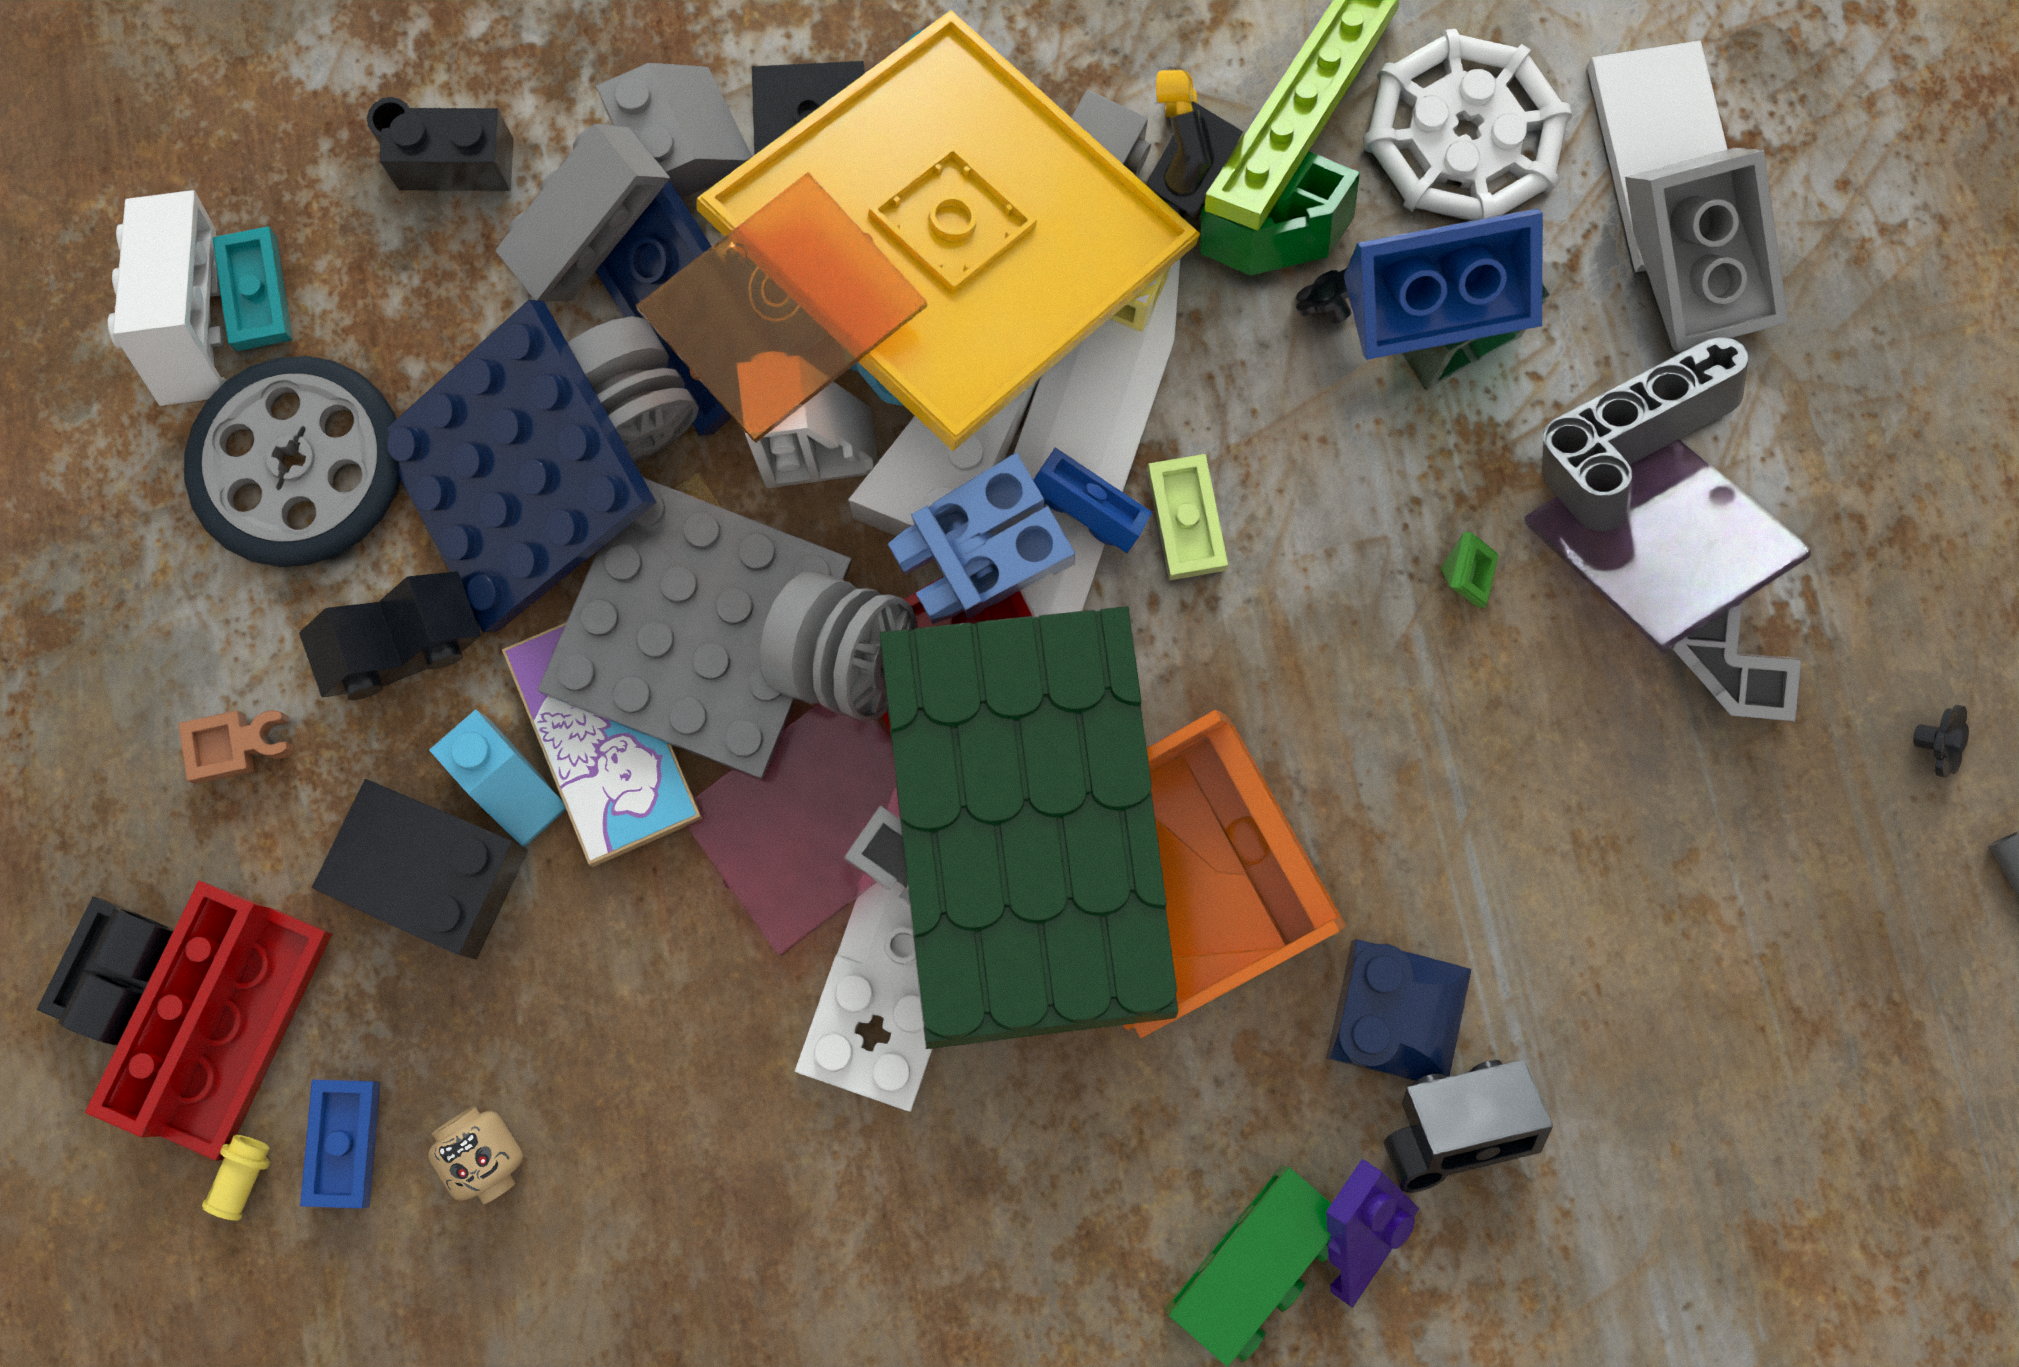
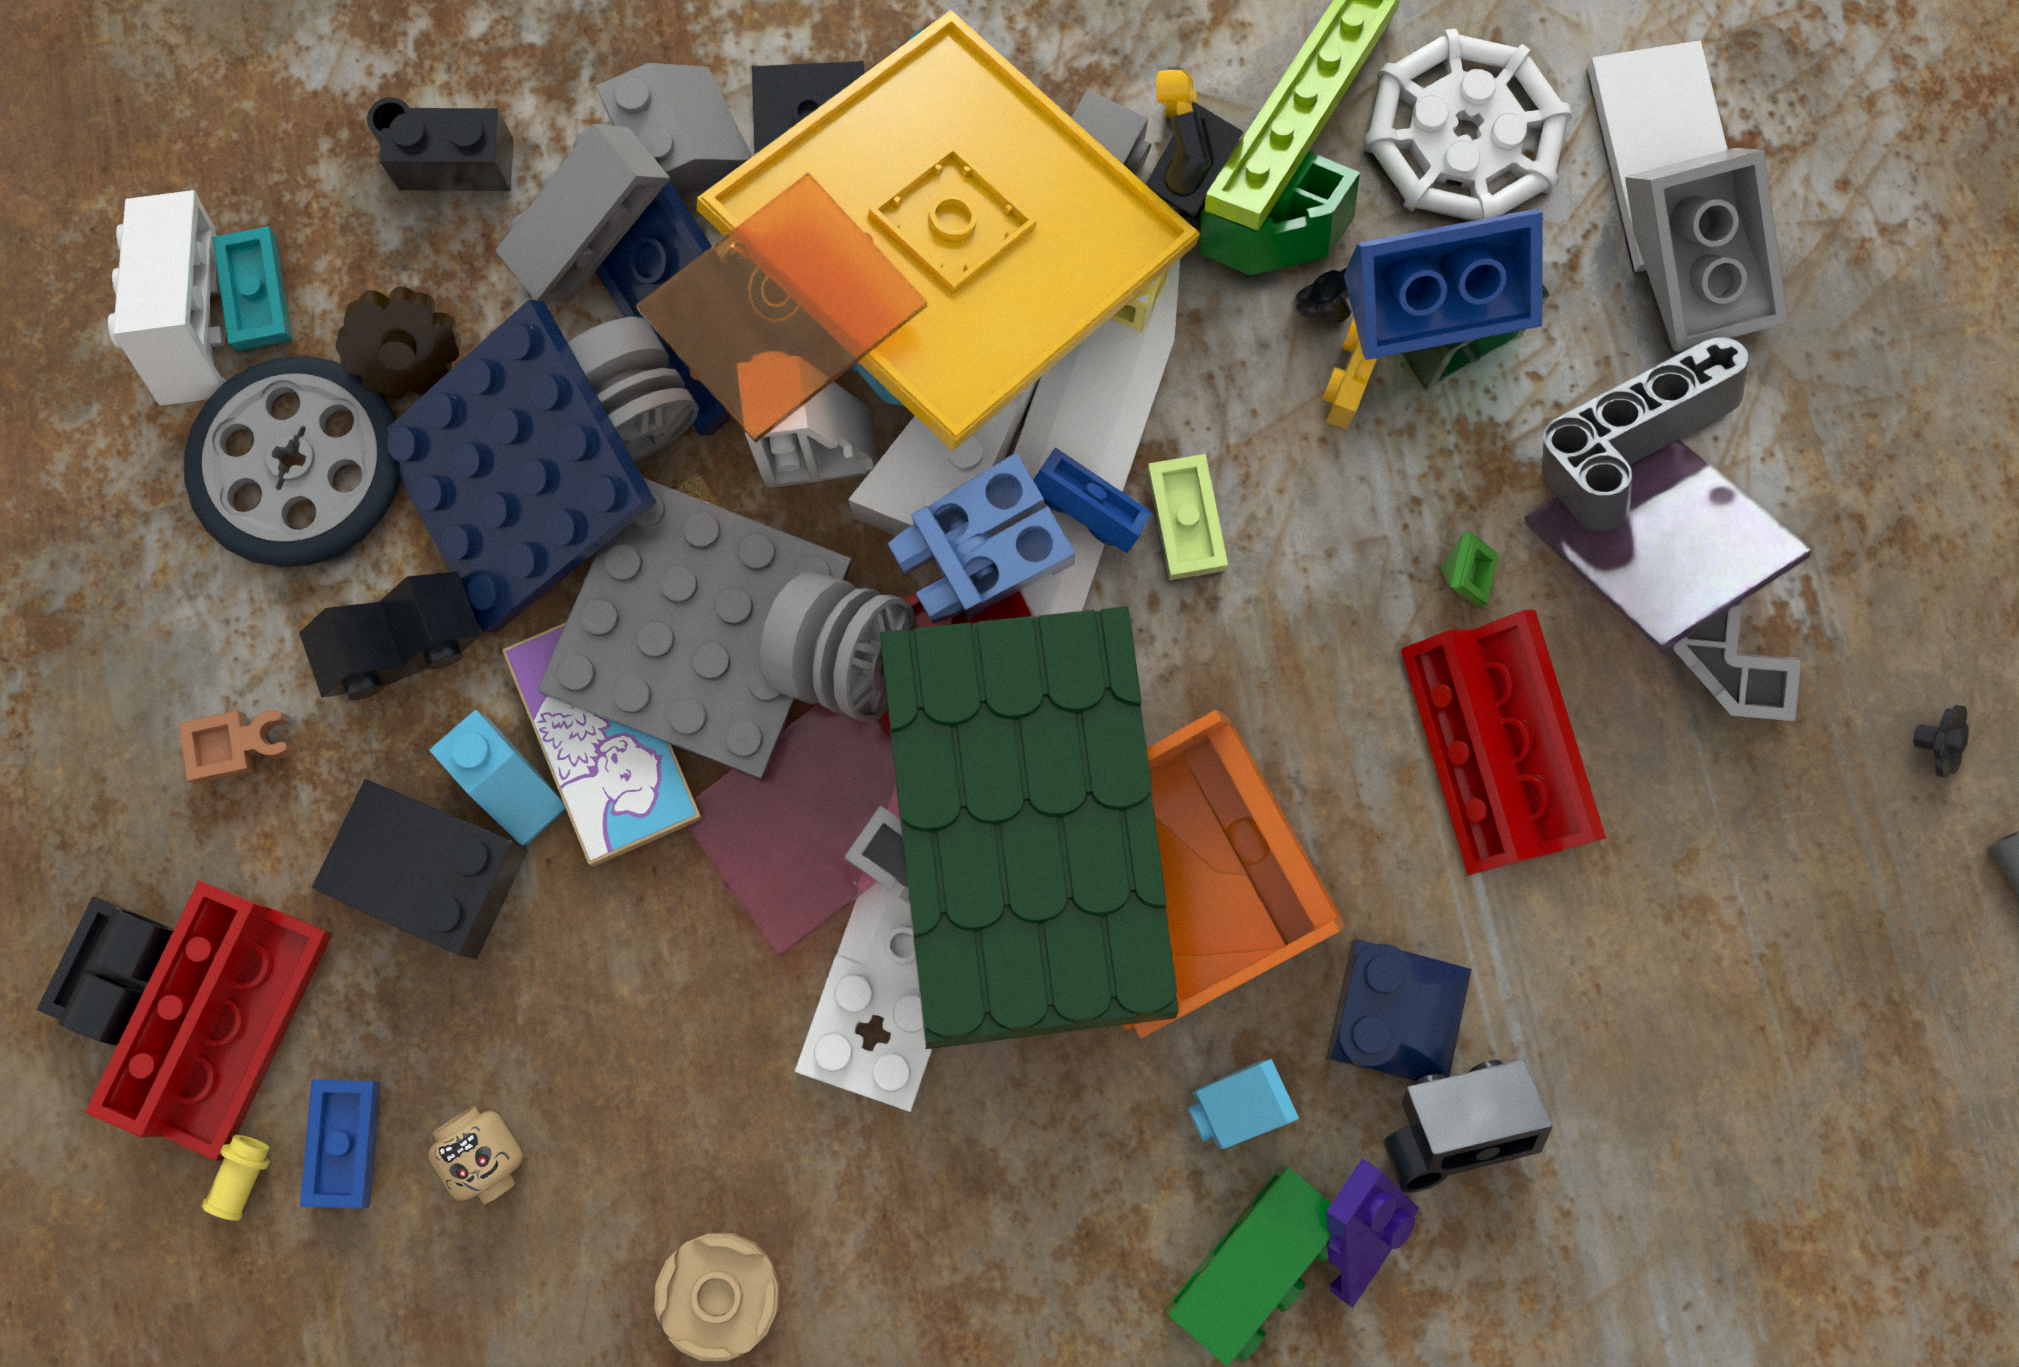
none -> dark brown plant [336,286,461,399]
none -> tan tile [654,1233,780,1361]
none -> medium azure slope [1187,1059,1299,1149]
none -> yellow wing [1322,317,1377,430]
none -> red slope [1401,610,1606,876]

